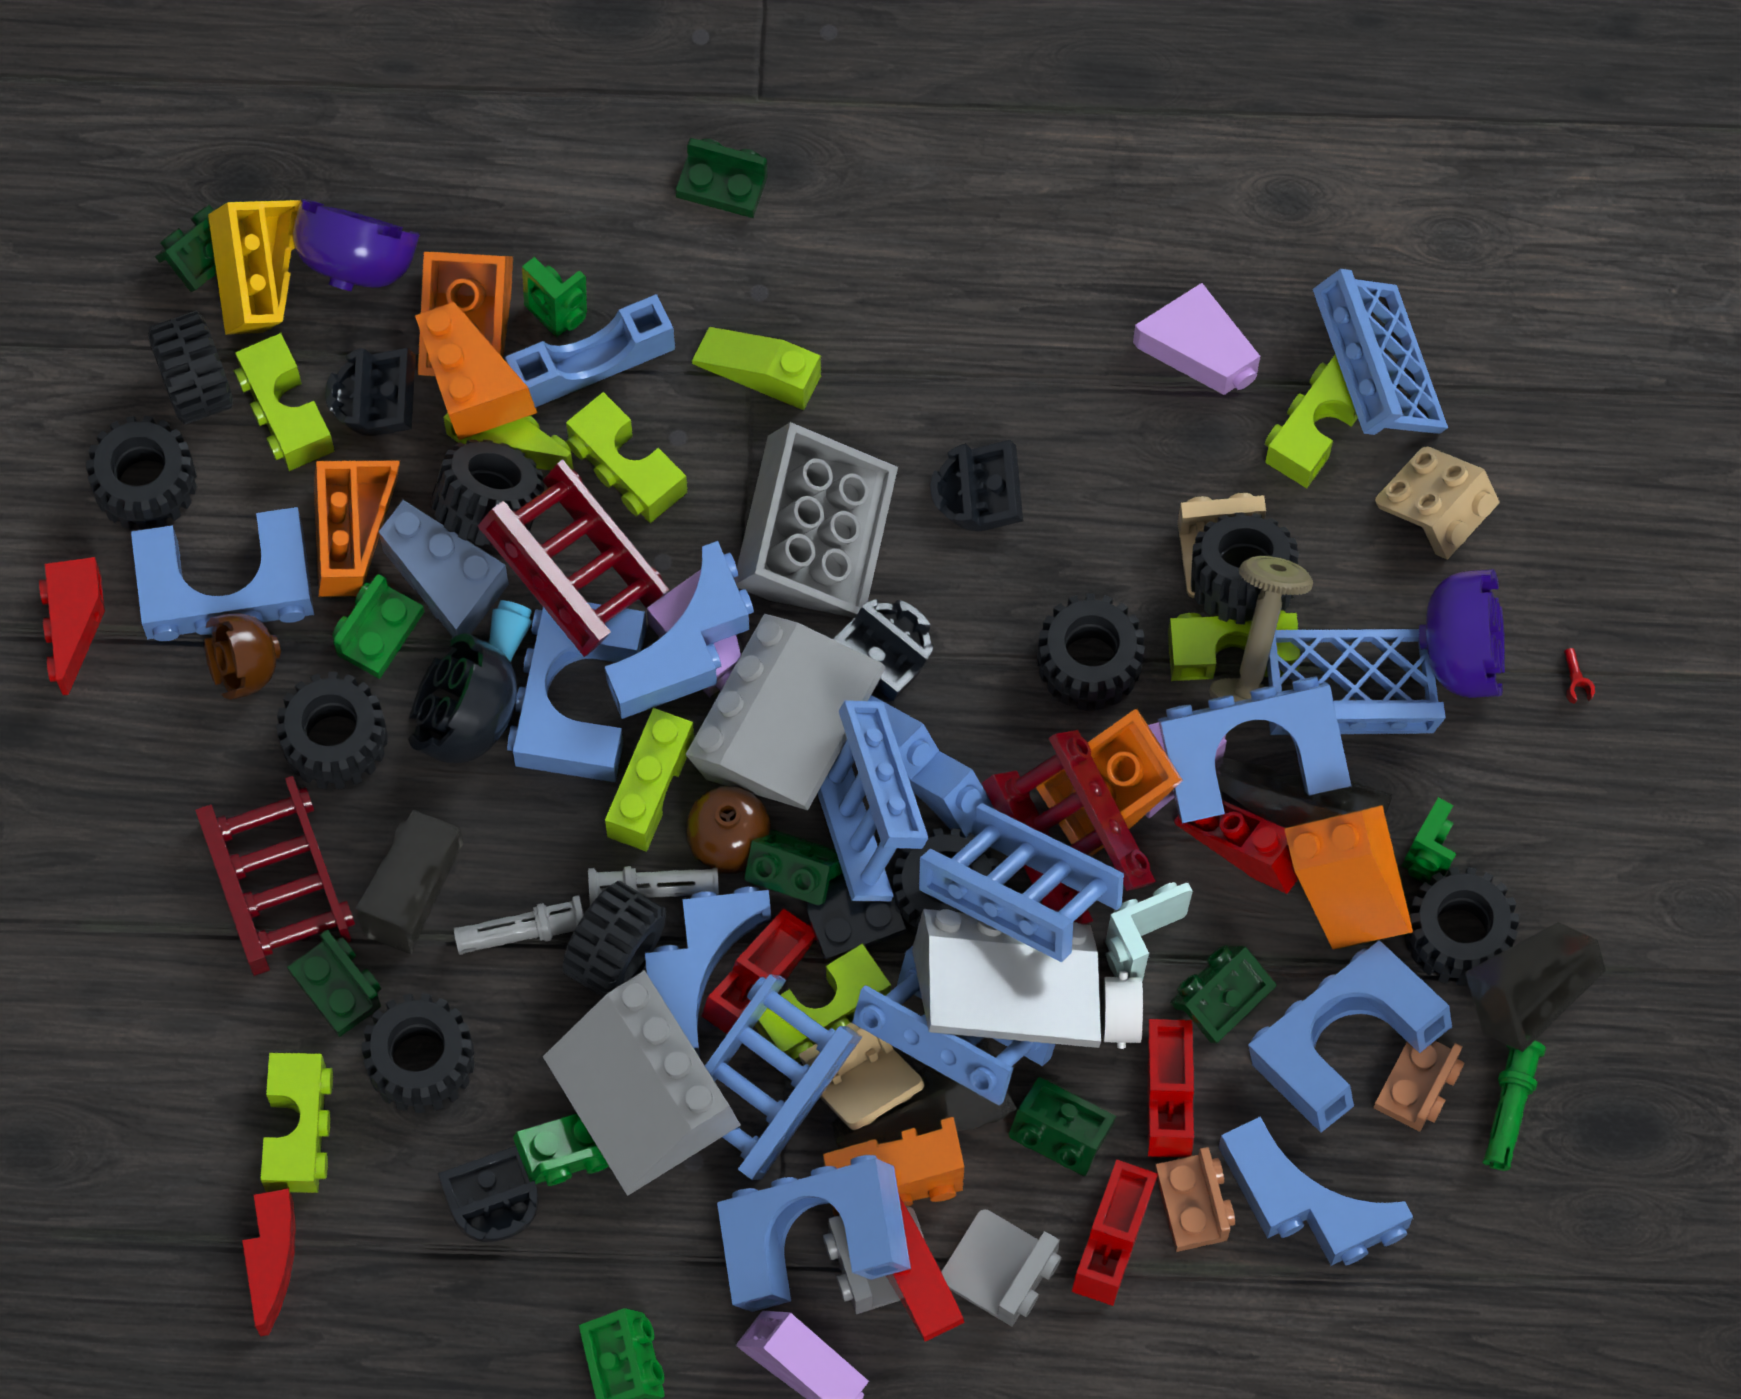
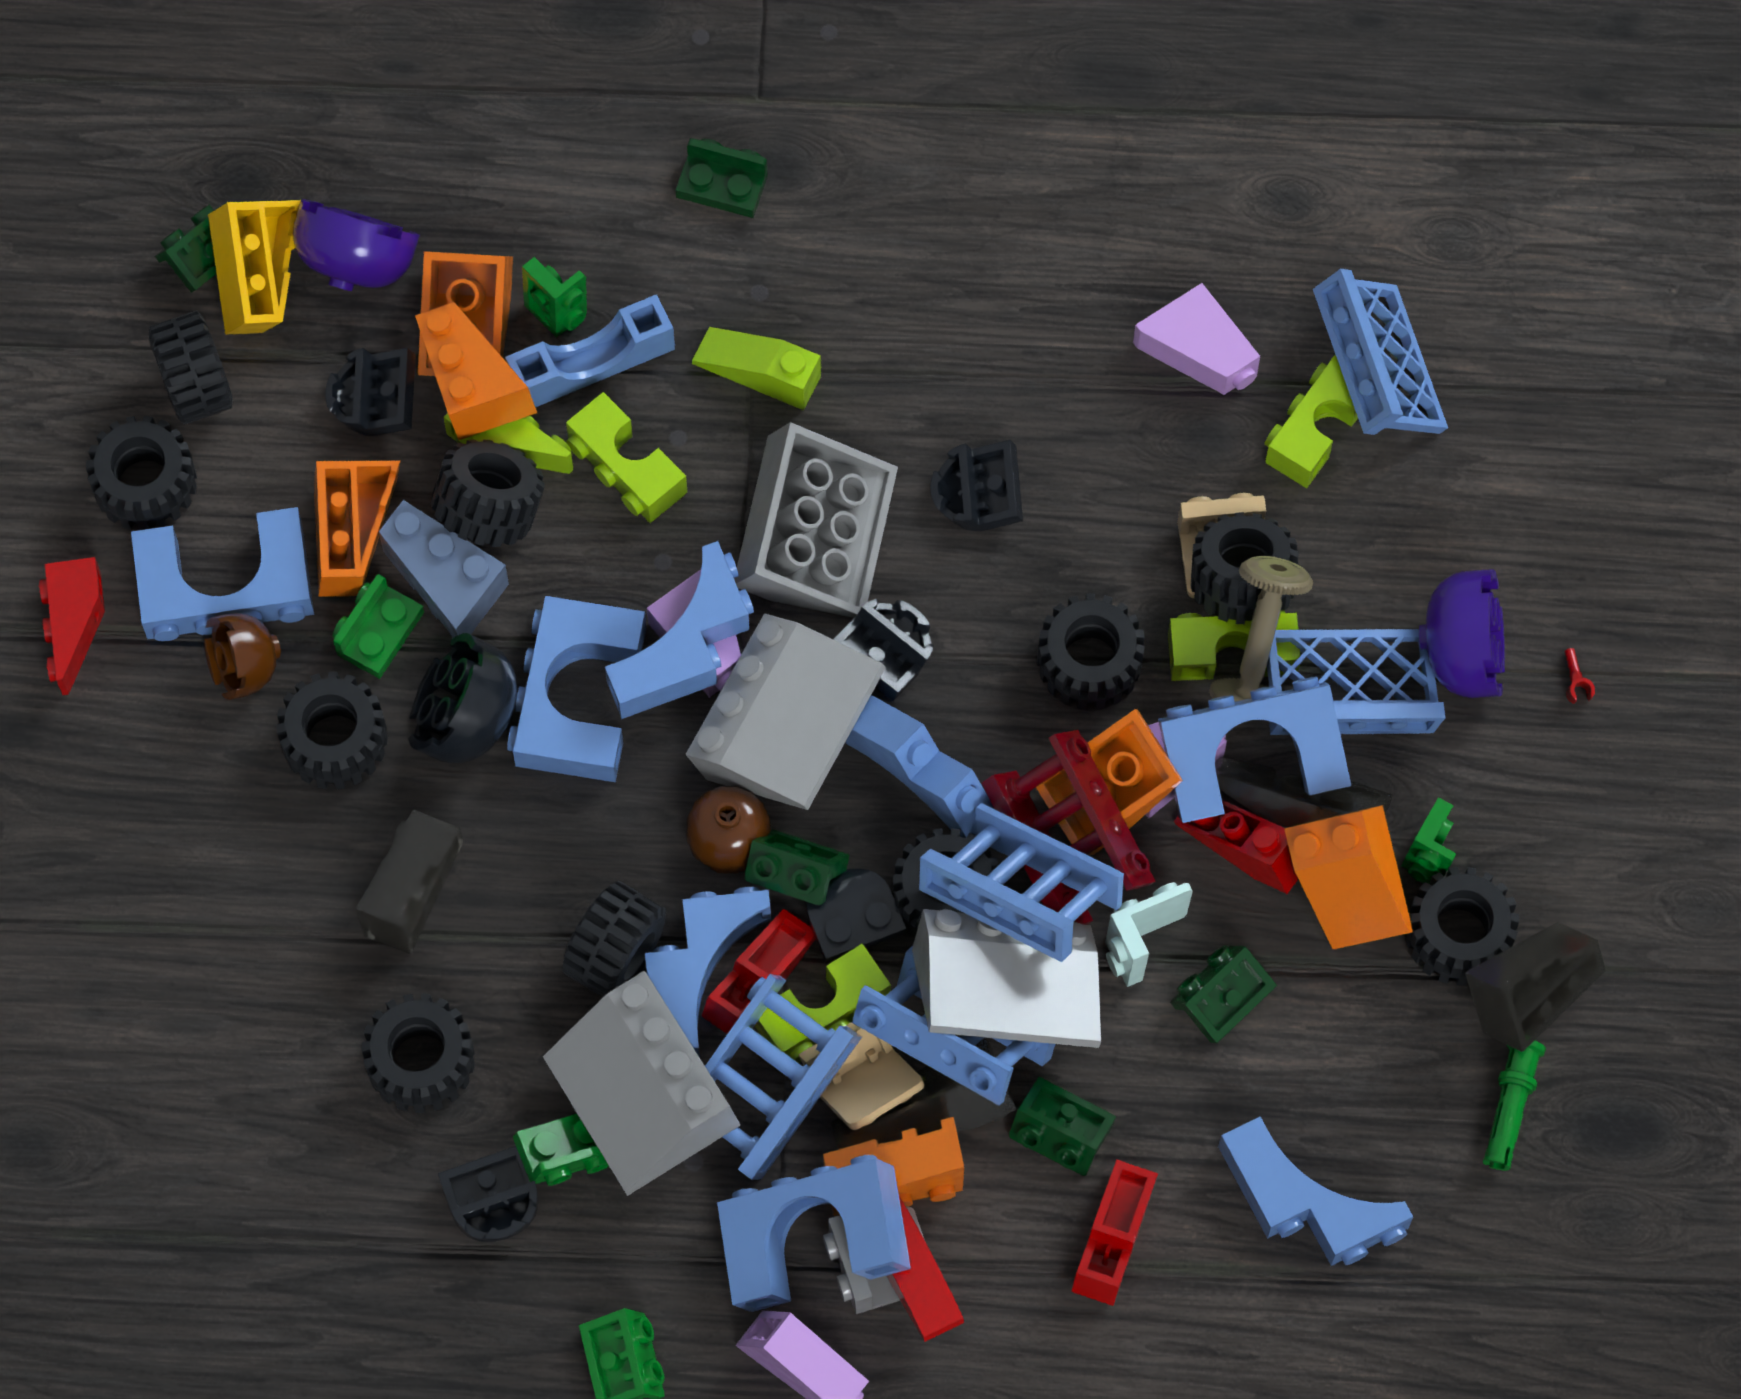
dark red fence [195,776,355,976] -> none
lime arch [233,333,335,471] -> none
red slope [242,1188,296,1337] -> none
lime arch [261,1053,333,1193] -> none
dark green bracket [287,930,381,1037] -> none
light grey pin [454,895,584,955] -> none
dark red fence [478,460,669,657] -> none
medium azure cone [489,600,533,662] -> none
light grey pin [588,866,718,905] -> none
lime arch [605,708,694,852] -> none
medium blue fence [818,700,928,901] -> none
light grey bracket [941,1209,1062,1327] -> none
white piece [1102,971,1143,1049] -> none
red slope [1148,1019,1194,1157] -> none
nougat bracket [1155,1147,1235,1252] -> none
medium blue arch [1248,940,1452,1132] -> none
nougat bracket [1374,1041,1465,1132] -> none
tan bracket [1375,447,1500,560] -> none

